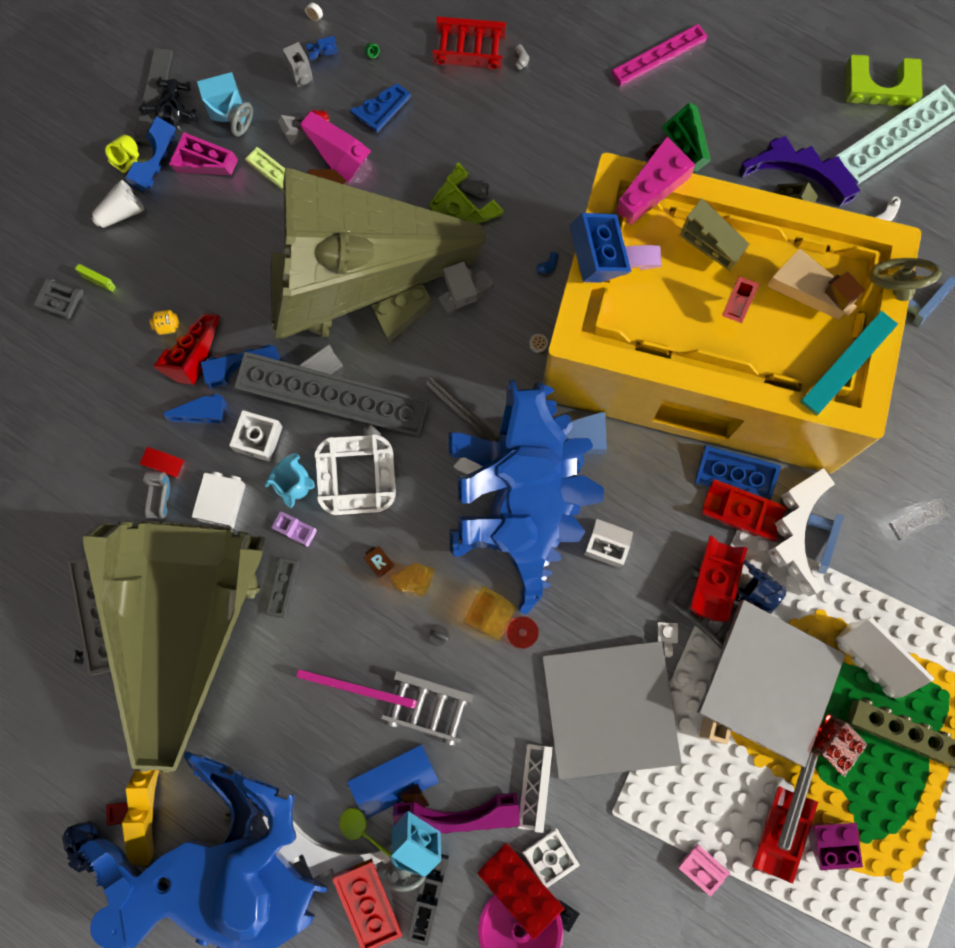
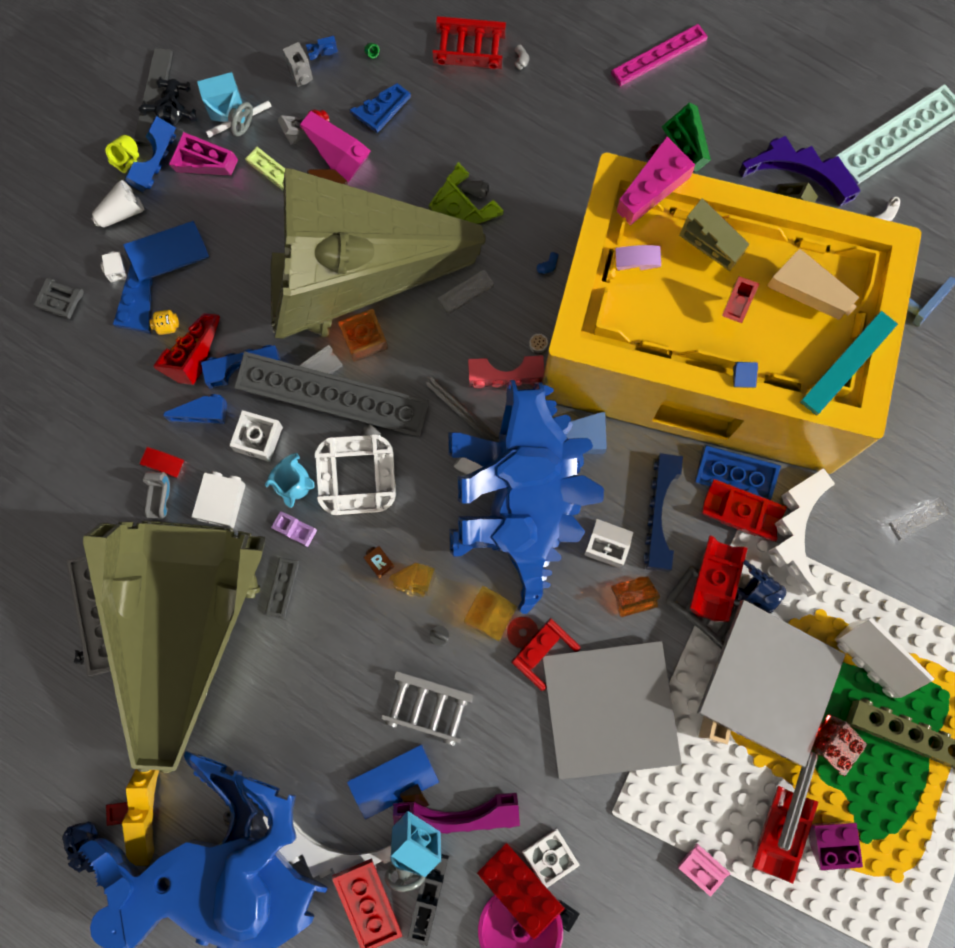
lime tile [75,264,116,292] -> none
dark pink tile [297,669,417,709] -> none
tile [305,3,323,22] -> none
lime piece [339,808,391,858] -> none
olive wedge [372,284,431,345] -> none
light grey brick [443,261,479,308] -> none
white fence [518,744,553,833] -> none
blue slope [569,213,631,283] -> none
white plate [657,622,678,658] -> none
medium blue piece [808,514,844,574] -> none
reddish brown brick [825,271,865,311] -> none
lime arch [845,55,923,107] -> none
olive piece [869,258,942,301] -> none
none -> white brick [100,251,128,283]
none -> blue wing [113,265,152,334]
none -> blue slope [123,221,209,282]
none -> white bar [205,101,272,138]
none -> clear orange brick [338,308,388,362]
none -> coral arch [468,355,545,388]
none -> red plate [511,618,581,691]
none -> clear orange bracket [611,576,660,617]
none -> dark blue arch [643,453,683,573]
none -> blue slope [733,362,758,388]

